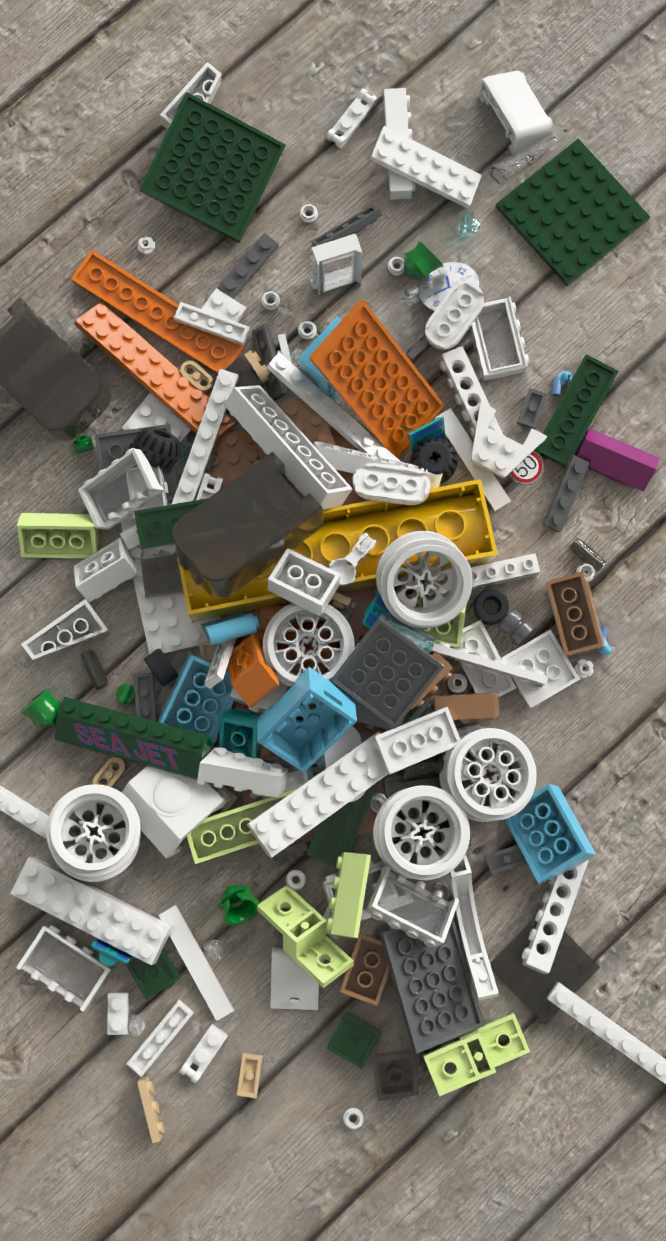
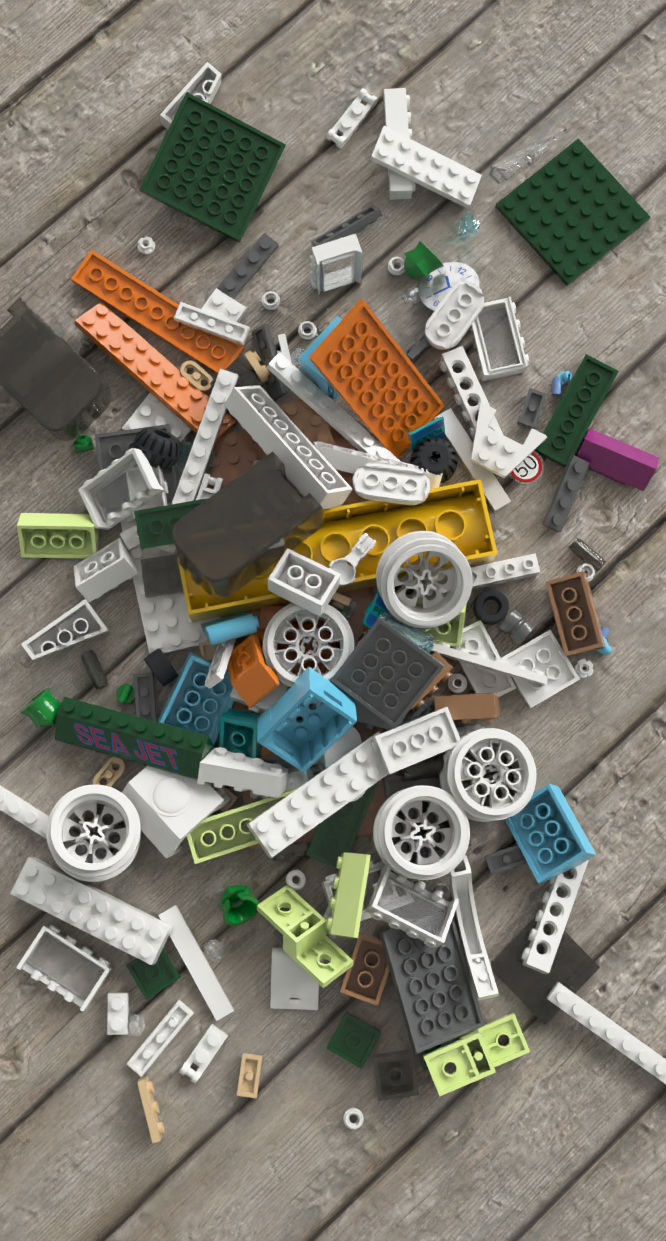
teal piece [91,938,133,967] -> none
white plate [300,204,318,223] -> none
white plate [370,793,387,812] -> none
white windscreen [477,70,553,154] -> none

